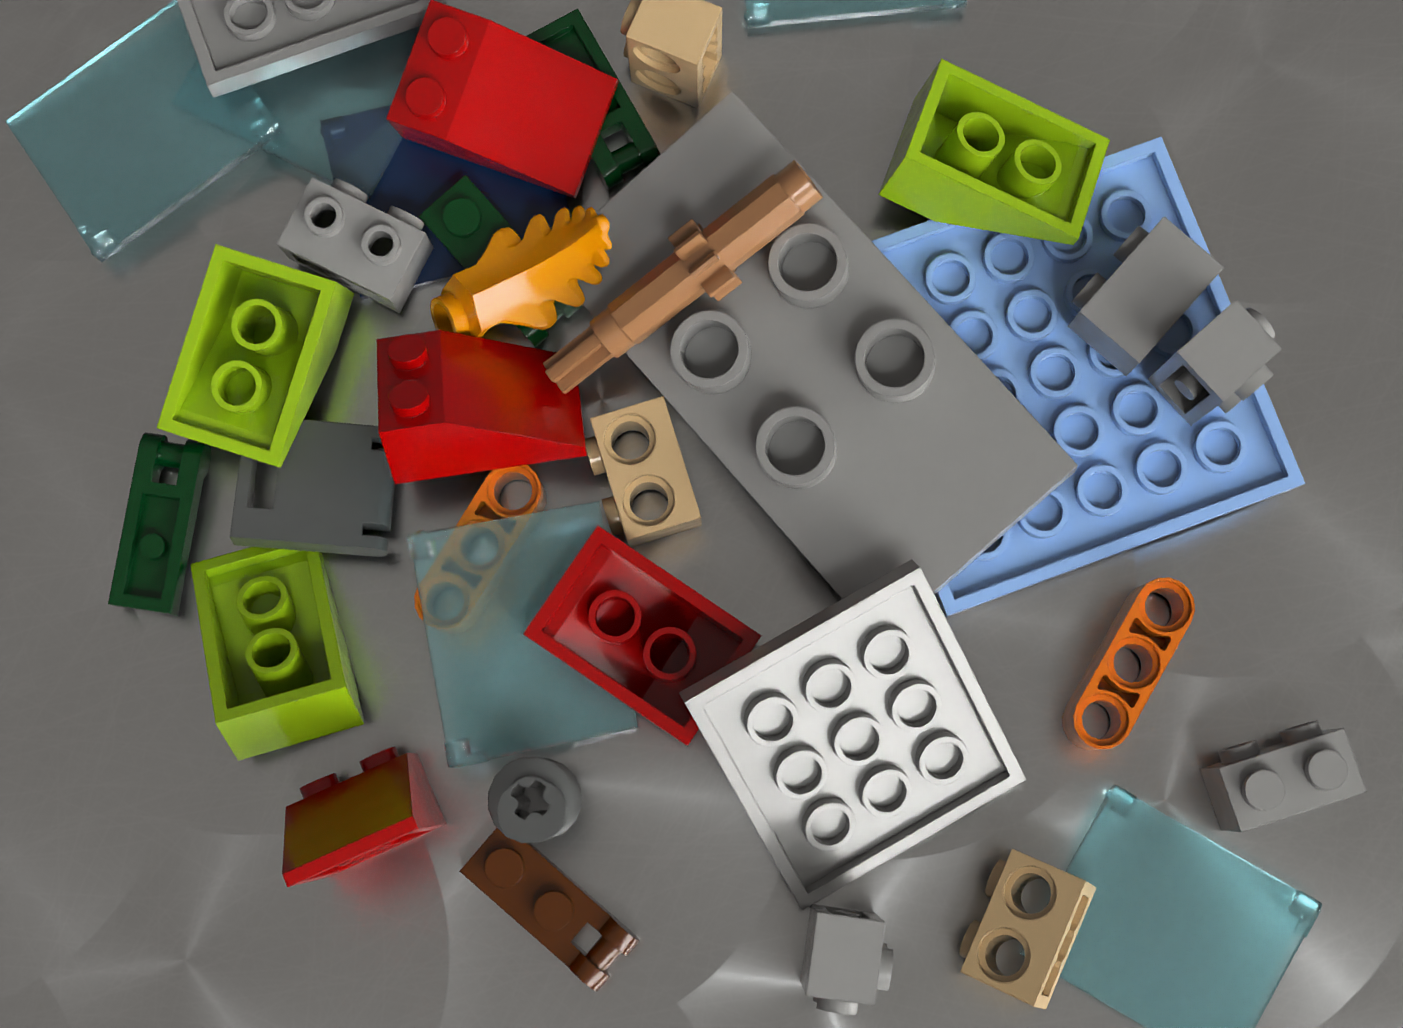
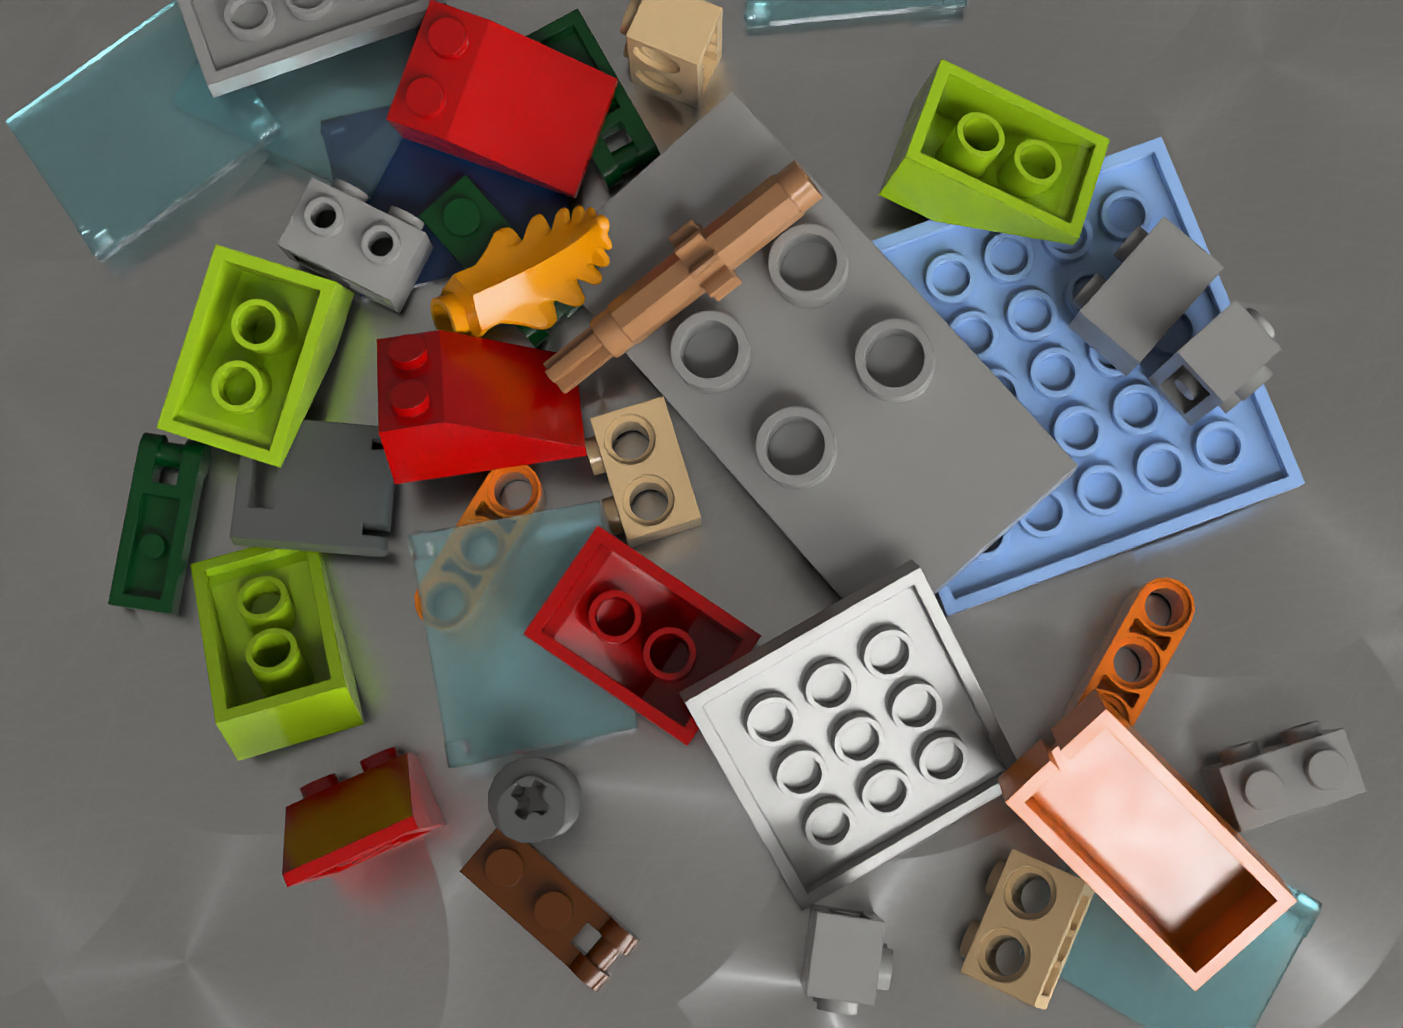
none -> piece [998,689,1297,991]

